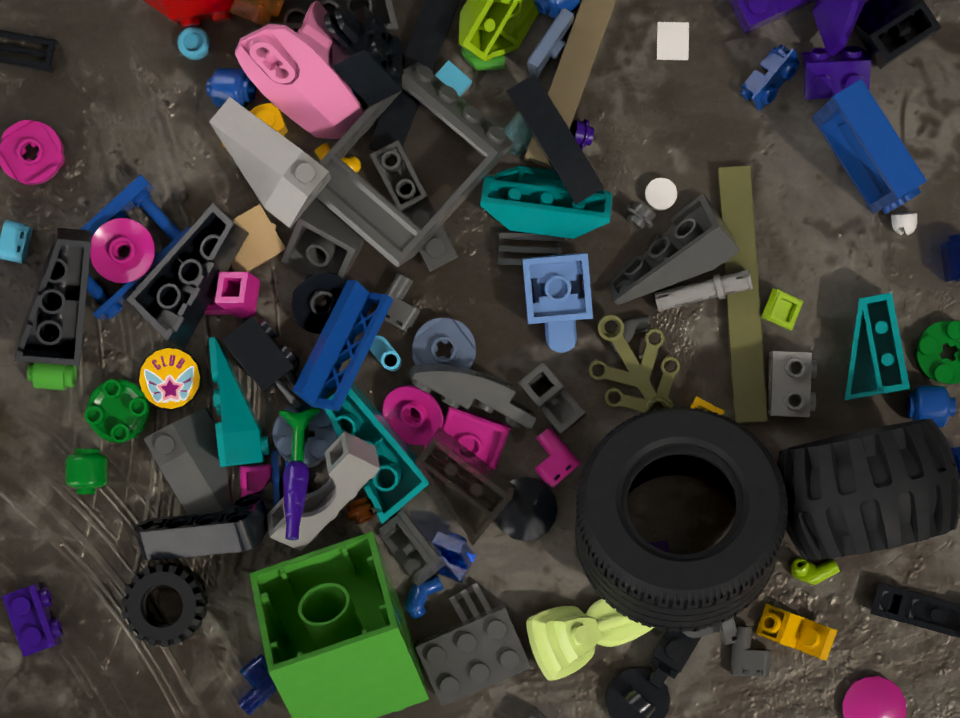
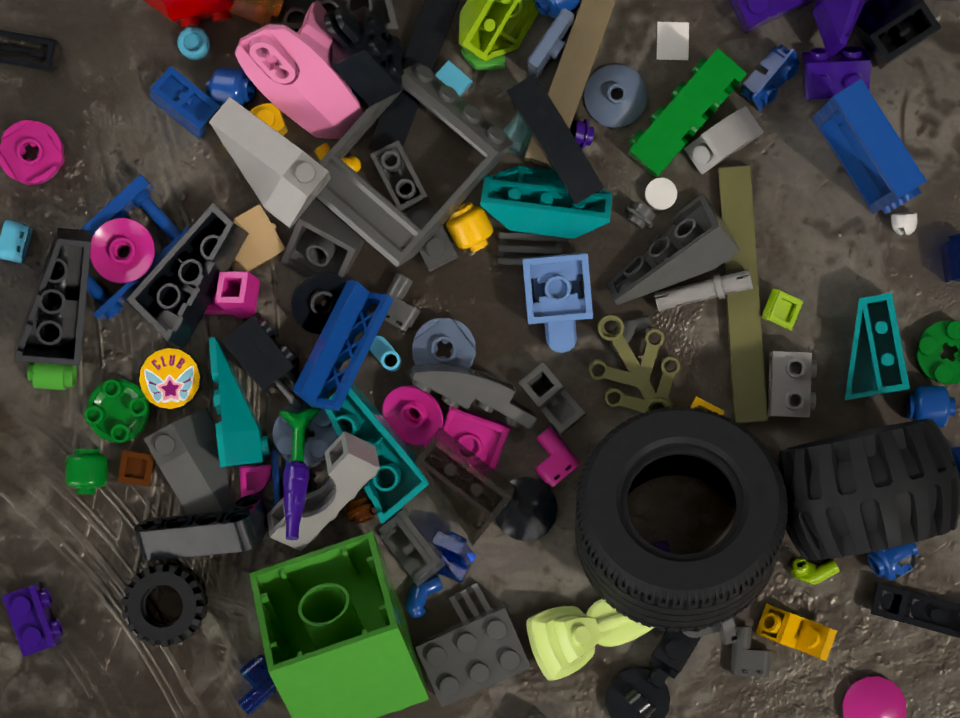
none -> reddish brown plate [117,450,155,487]
none -> blue hinge [150,66,221,140]
none -> yellow head [446,202,493,252]
none -> sand blue dish [584,64,648,128]
none -> green wedge [627,48,747,179]
none -> light grey brick [684,106,764,175]
none -> blue head [867,543,919,580]

